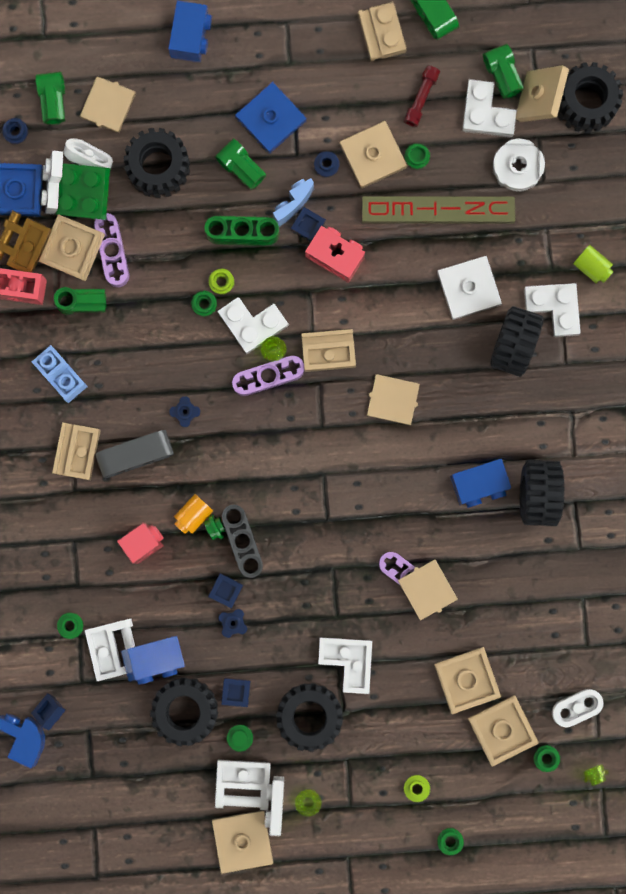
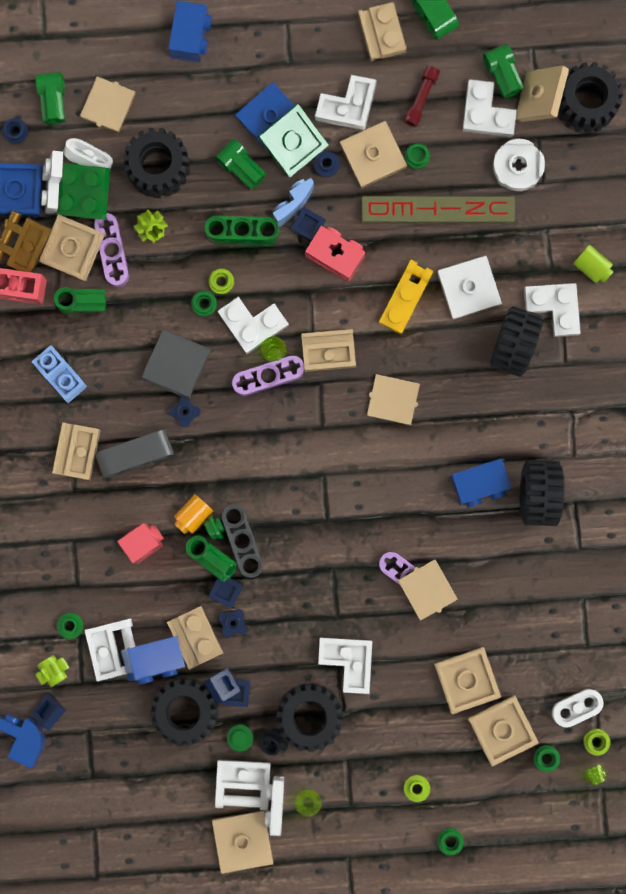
none -> lime gear [35,655,69,688]
none -> lime gear [134,210,168,243]
none -> dark grey slope [142,330,211,399]
none -> tan plate [167,606,224,669]
none -> green piece [186,536,238,582]
none -> dark blue plate [204,668,240,705]
none -> plate [257,104,329,177]
none -> black plate [259,728,288,756]
none -> white plate [315,75,376,130]
none -> yellow plate [379,260,433,335]
none -> lime plate [583,729,610,756]

